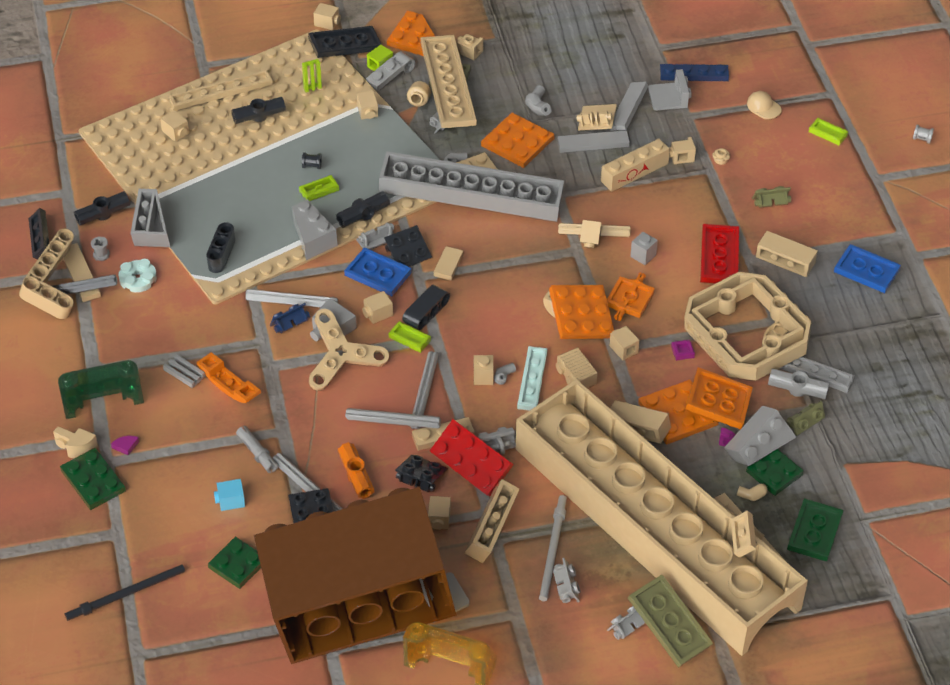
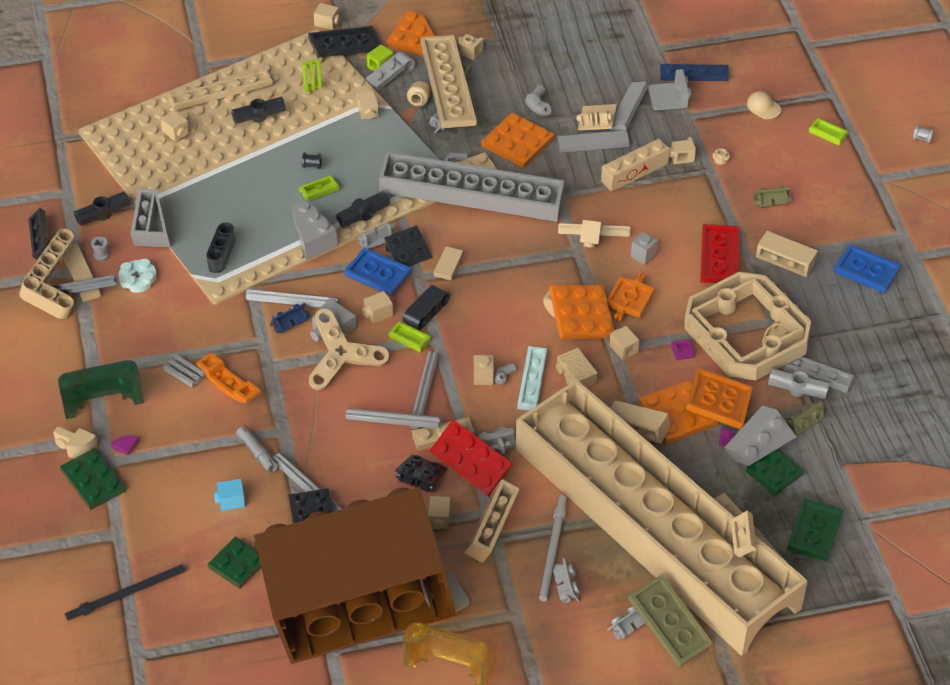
orange piece [338,442,374,499] -> none
tan arm [737,484,767,501] -> none

